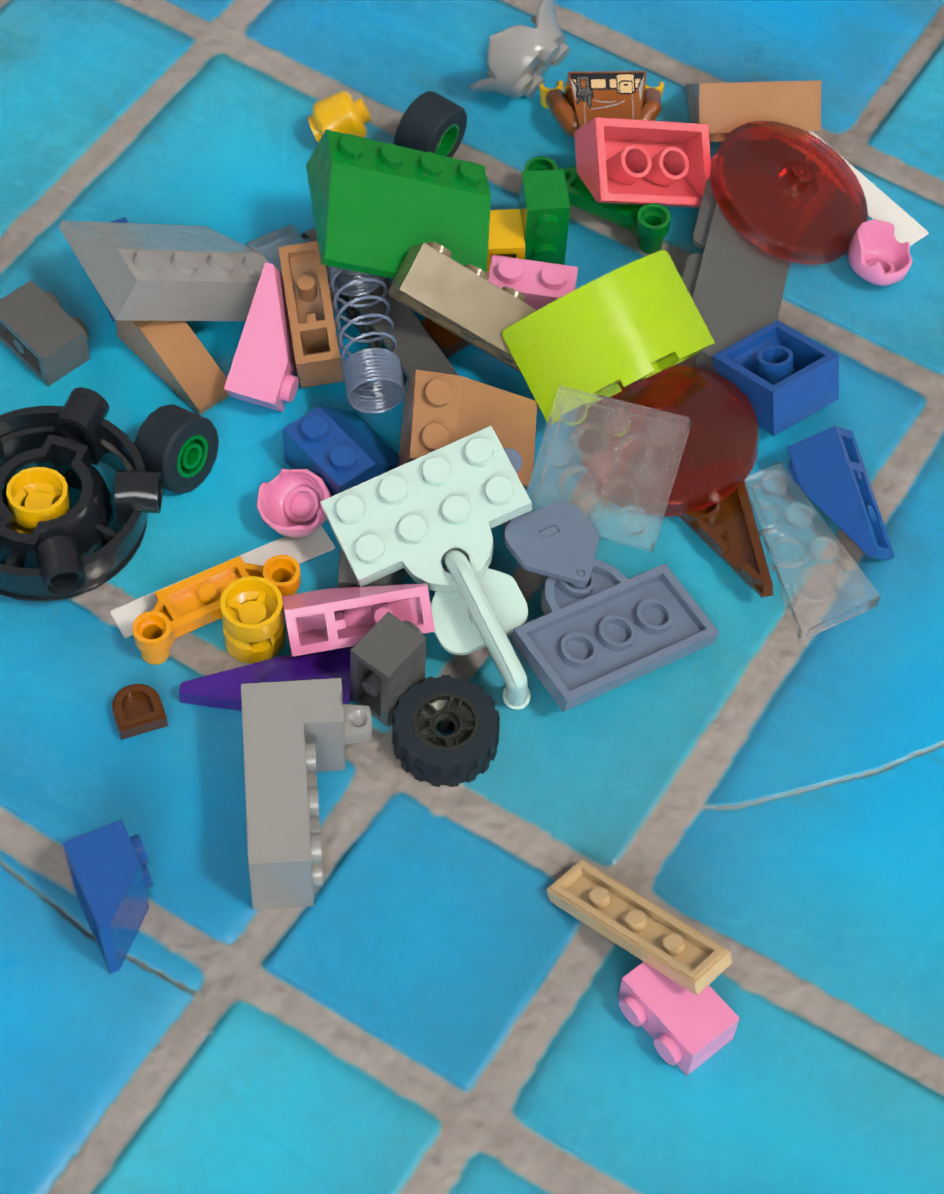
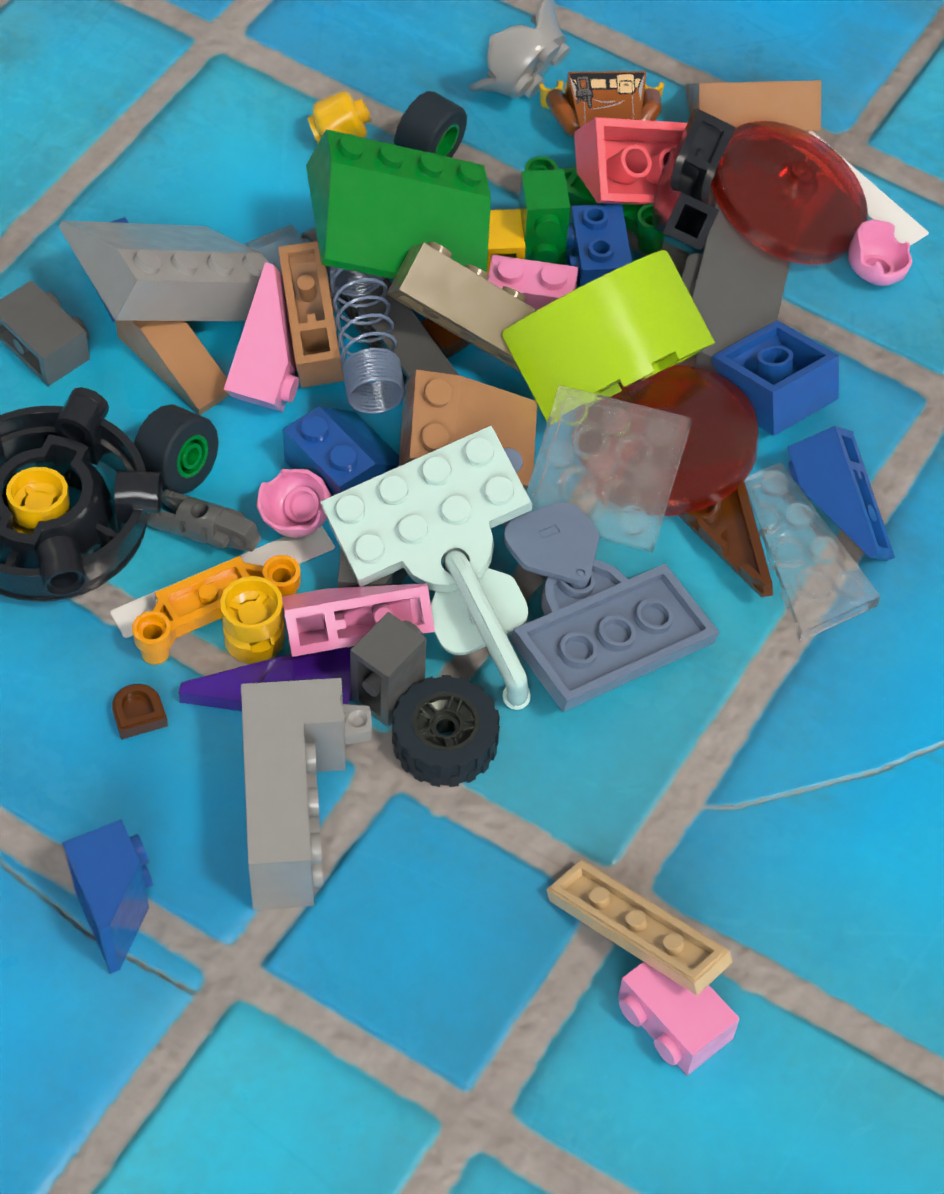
none -> dark grey hinge [147,489,261,552]
none -> blue brick [566,204,632,288]
none -> black arch [652,109,735,250]

